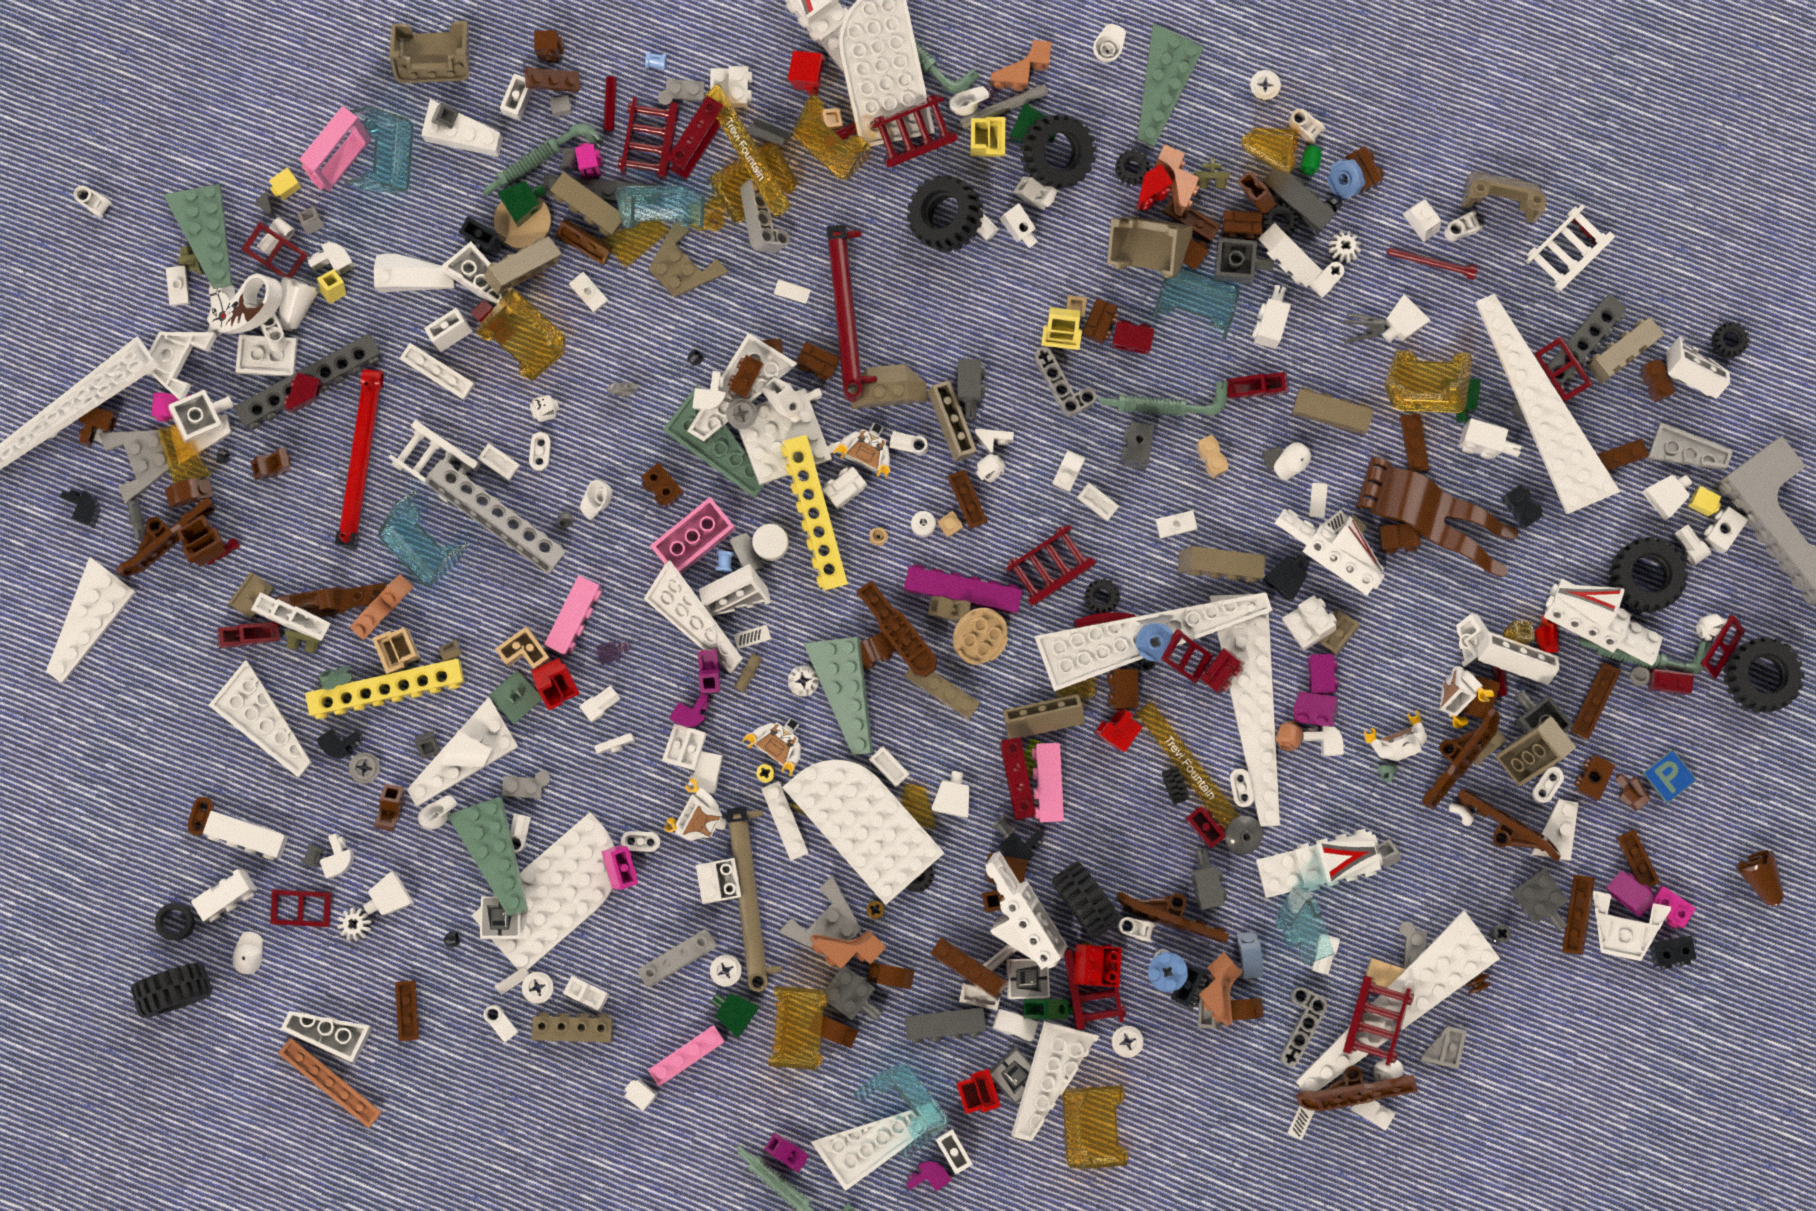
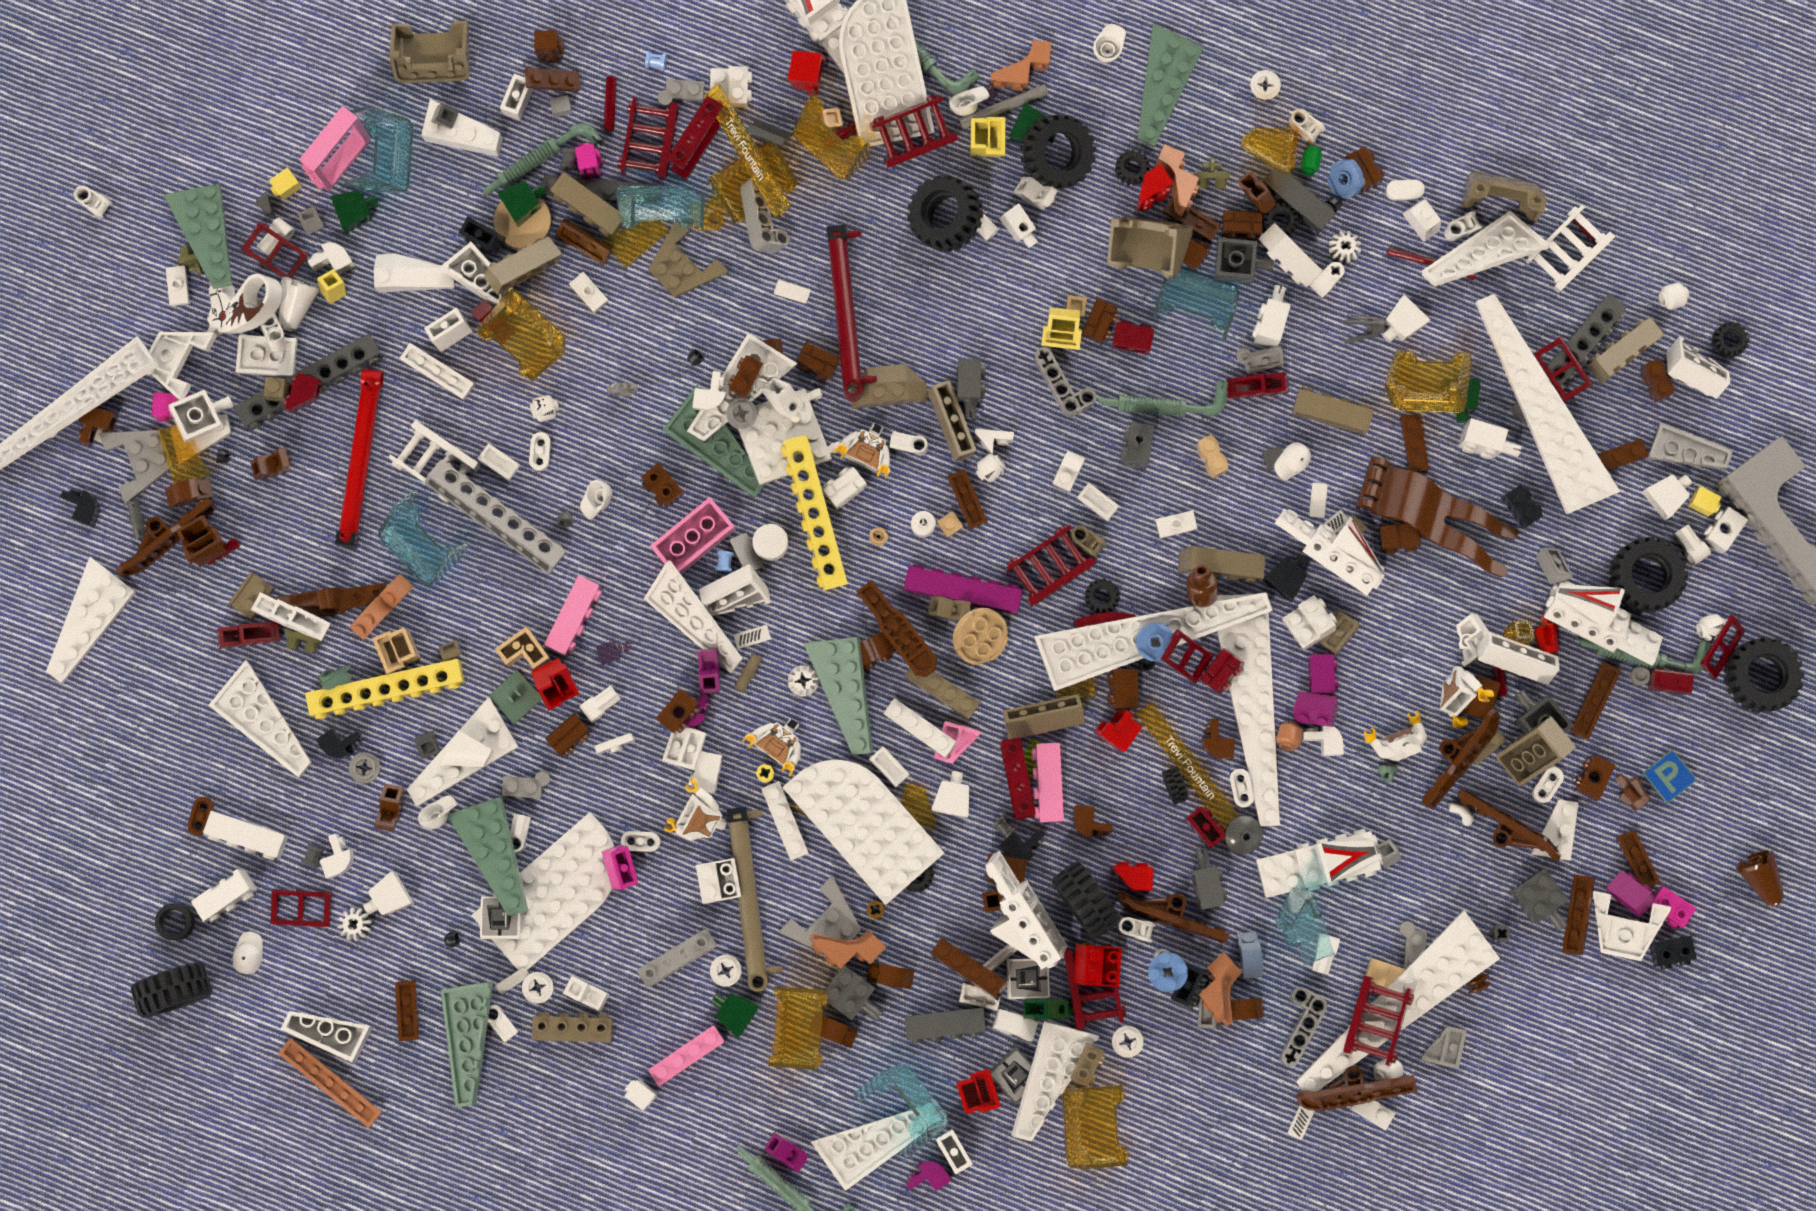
none -> dark tan brick [263,377,290,402]
none -> dark green torso [330,190,380,234]
none -> sand green wing [441,981,493,1108]
none -> reddish brown brick [545,713,591,757]
none -> reddish brown brick [656,688,700,735]
none -> white plate [883,698,957,759]
none -> bright pink wing [934,721,981,764]
none -> dark tan piece [1070,525,1107,560]
none -> dark tan bracket [1070,1043,1106,1087]
none -> reddish brown brick [1073,805,1113,839]
none -> red slope [1111,862,1153,892]
none -> reddish brown piece [1185,565,1218,608]
none -> reddish brown brick [1201,719,1234,759]
none -> light grey hinge [1236,346,1284,374]
none -> white tile [1386,180,1425,201]
none -> white wing [1422,211,1549,287]
none -> light grey slope [1536,548,1573,584]
none -> white head [1659,283,1689,310]

